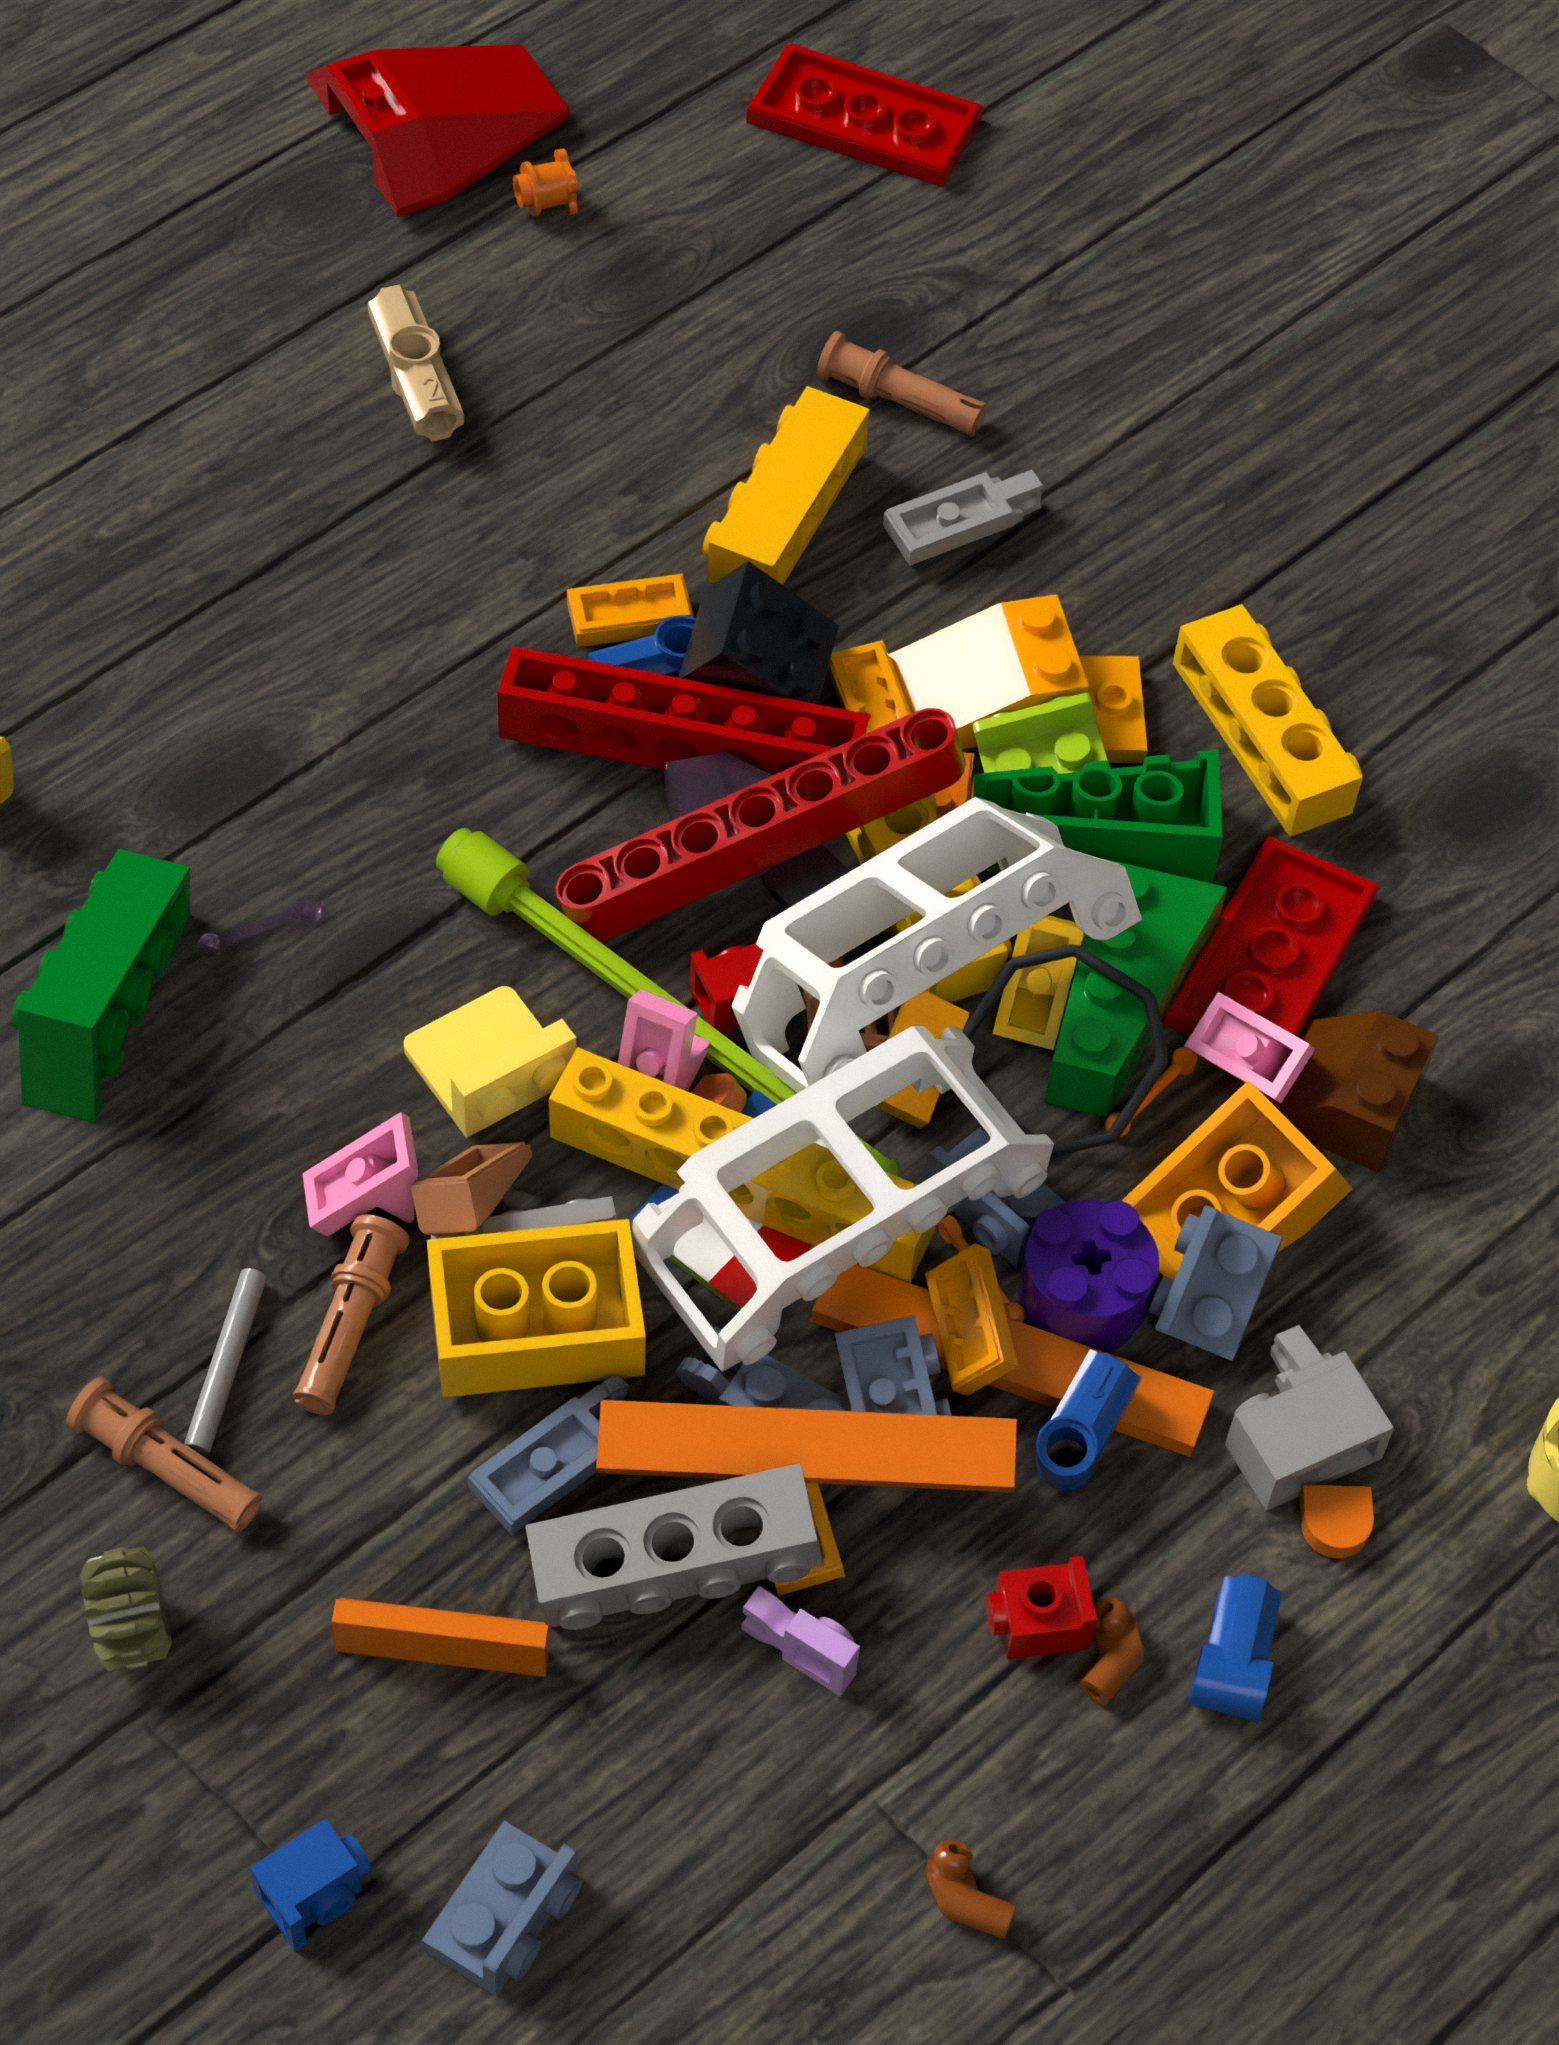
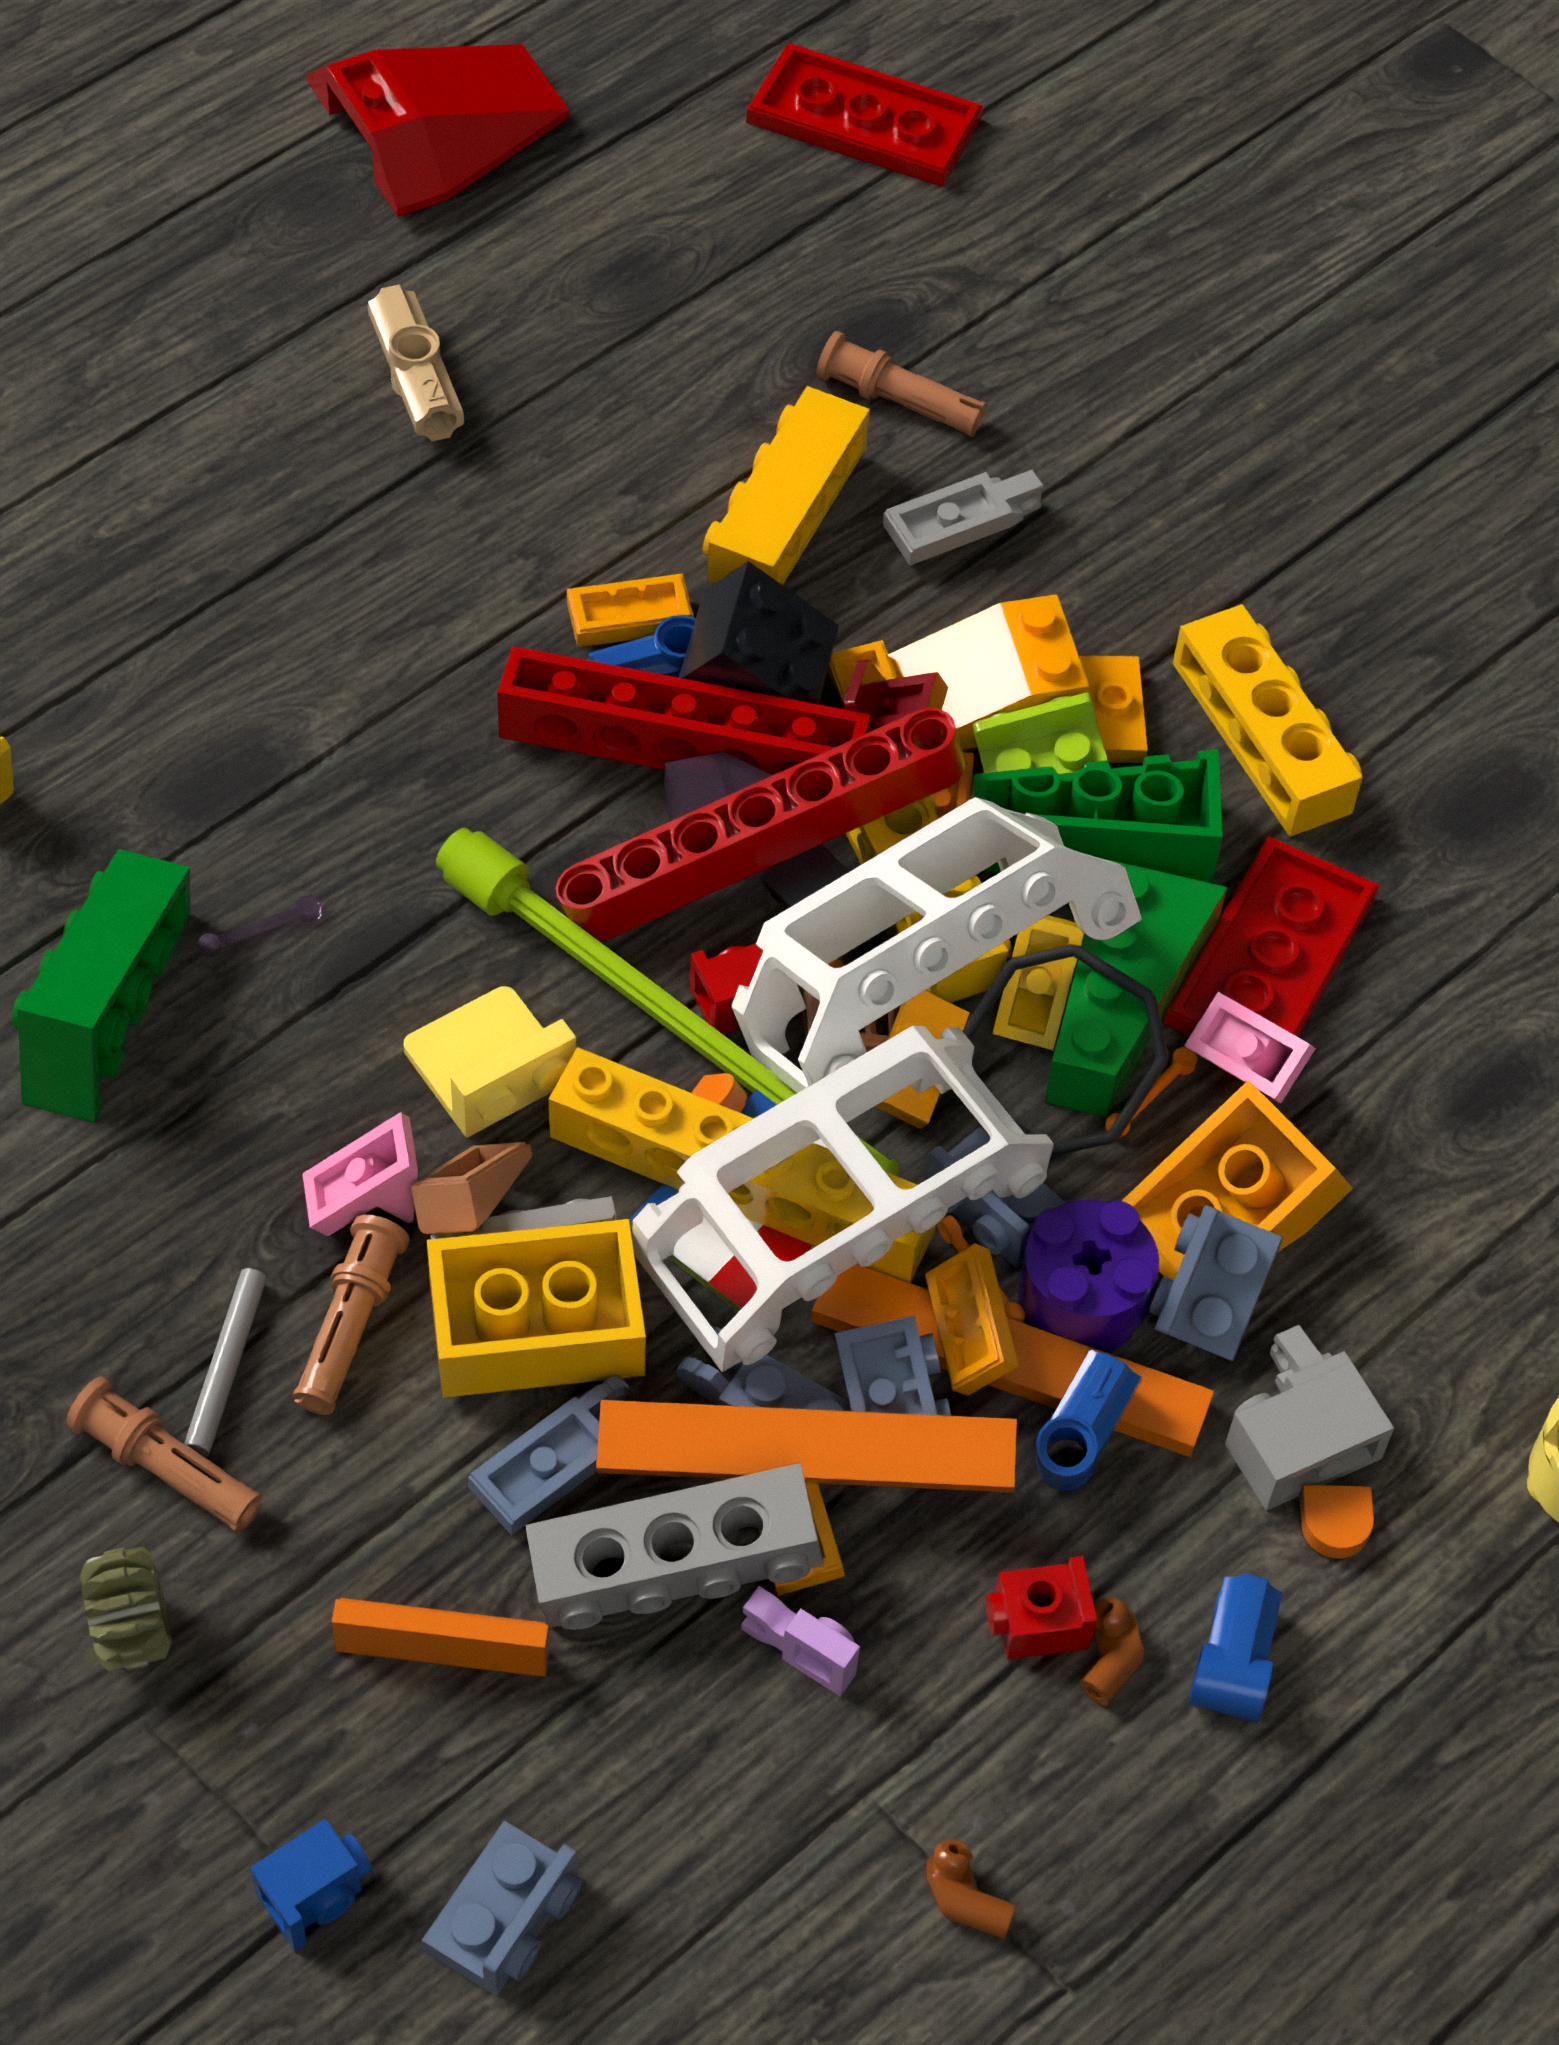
orange brick [513,148,579,217] -> none
bright pink slope [618,989,709,1092] -> none
reddish brown slope [1269,1010,1439,1173] -> none
none -> dark red bracket [845,660,949,732]

